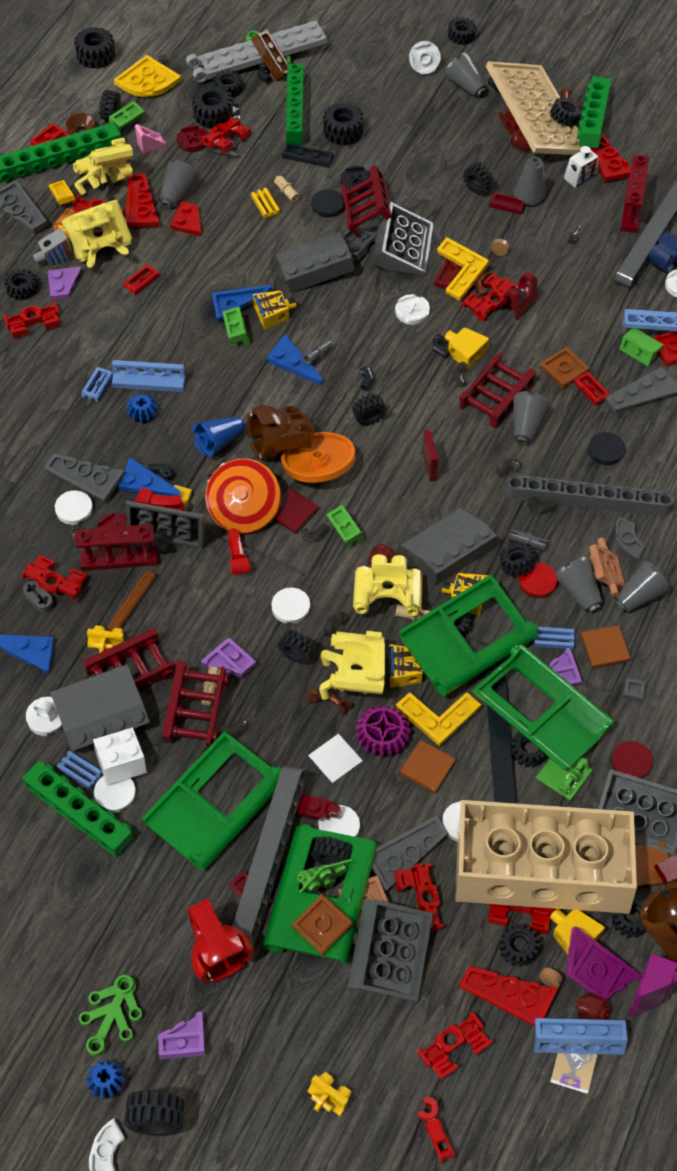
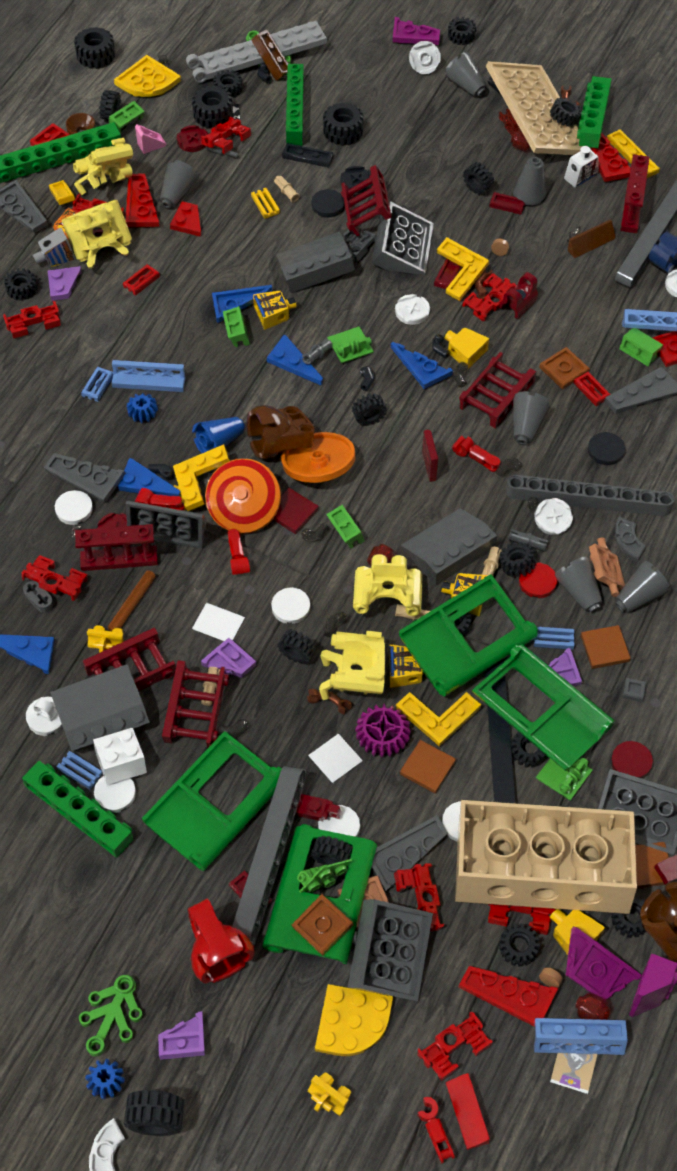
none -> yellow plate [173,444,230,511]
none -> white sticker [192,603,245,641]
none -> yellow plate [315,984,393,1056]
none -> bright green hinge [327,327,374,363]
none -> blue wing [391,342,453,389]
none -> magenta wing [392,17,440,45]
none -> red slope [446,1073,490,1150]
none -> red piece [452,435,500,472]
none -> tan axle [482,547,502,576]
none -> white tile [535,498,573,535]
none -> reddish brown slope [568,219,615,258]
none -> yellow tile [607,130,660,178]

